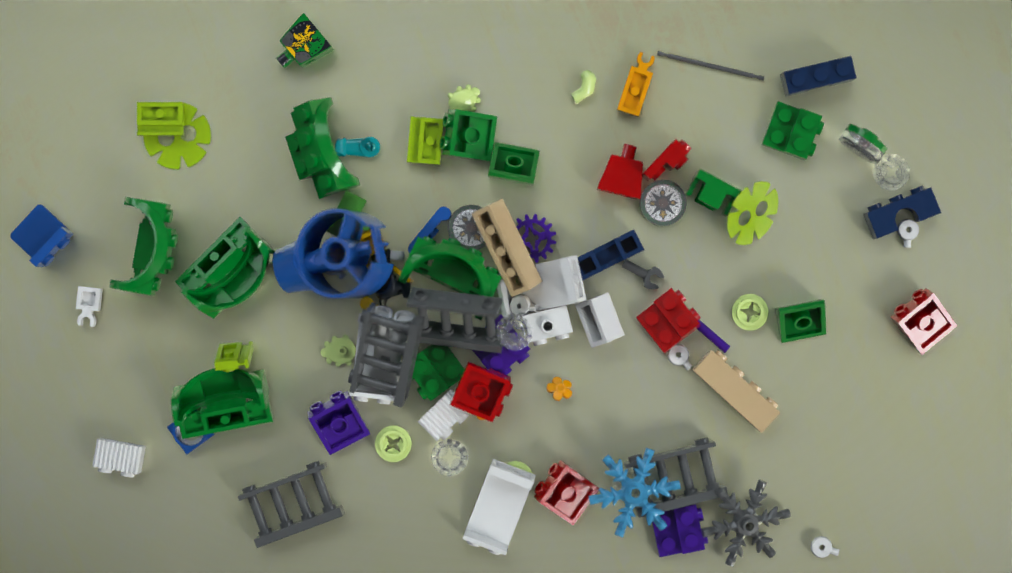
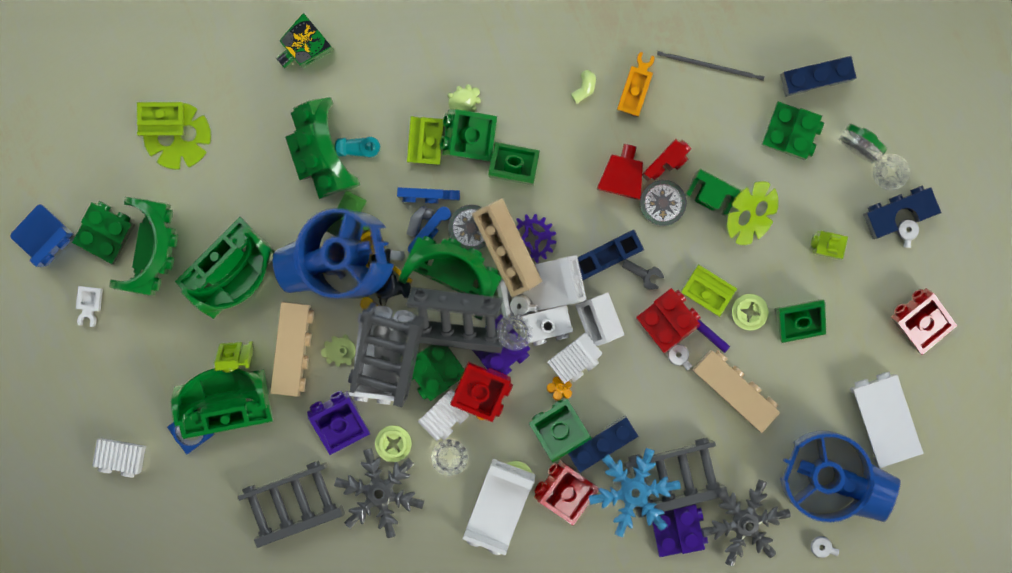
none -> green plate [72,201,135,265]
none -> tan brick [270,302,314,397]
none -> dark grey piece [334,448,425,538]
none -> blue plate [397,187,460,204]
none -> light grey arm [407,206,434,237]
none -> green plate [529,399,592,462]
none -> white brick [547,333,602,384]
none -> dark blue arch [568,416,639,473]
none -> lime plate [681,264,737,317]
none -> blue animal [780,431,901,522]
none -> lime brick [810,231,848,259]
none -> white panel [850,372,924,468]

